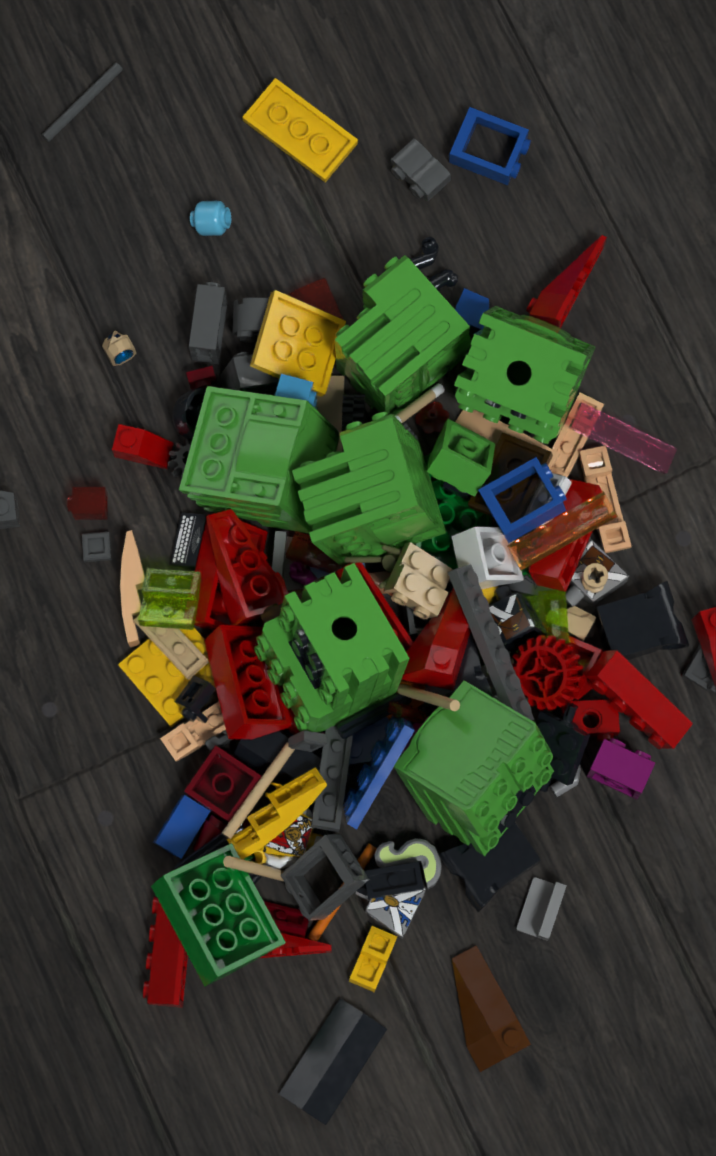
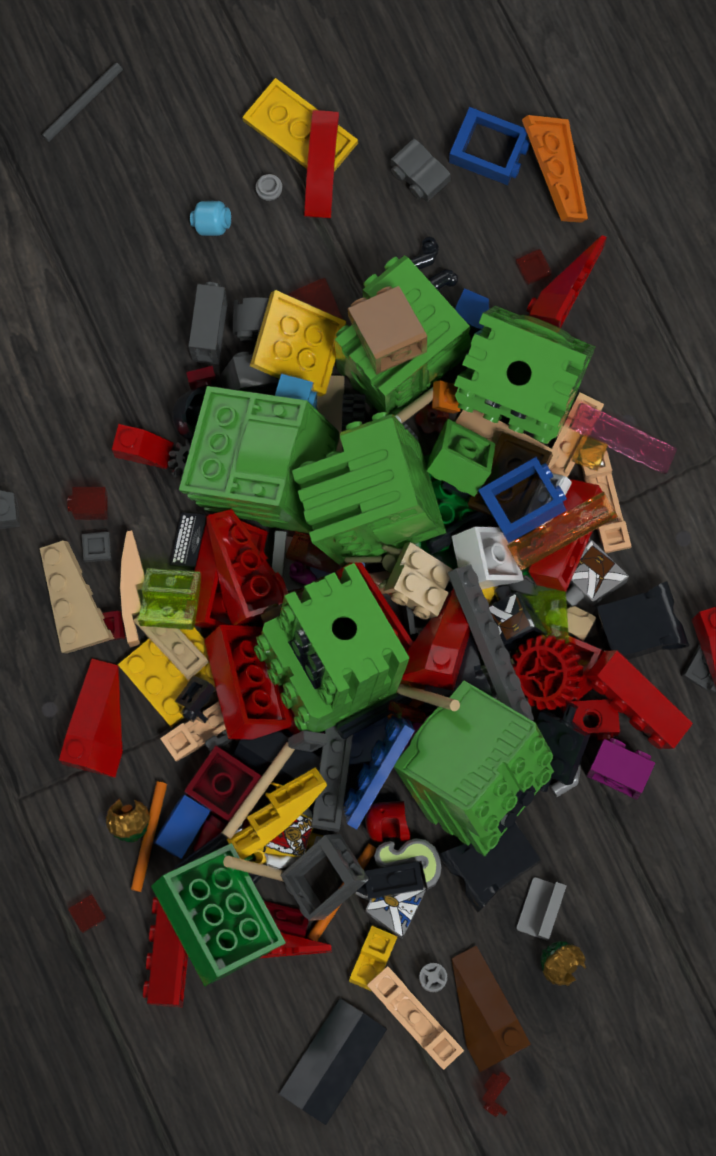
tan rock [102,331,136,366] -> none
tan bush [582,563,608,593] -> none
none -> tan wing [40,541,114,654]
none -> red wedge [59,659,123,778]
none -> clear red tile [68,894,107,933]
none -> dark red plate [102,611,125,642]
none -> pearl gold piece [106,799,150,843]
none -> orange bar [131,781,167,892]
none -> light grey plate [256,174,282,201]
none -> red slope [304,110,339,219]
none -> medium nougat slope [348,286,427,375]
none -> red helmet [365,801,410,842]
none -> light nougat slope [367,966,464,1070]
none -> light grey wheel [419,963,447,992]
none -> black axle [426,511,494,553]
none -> orange plate [432,380,460,414]
none -> clear red bracket [481,1071,511,1117]
none -> clear red tile [516,249,552,285]
none -> orange wing [522,115,588,223]
none -> pearl gold piece [540,941,586,986]
none -> clear yellow tile [572,435,608,471]

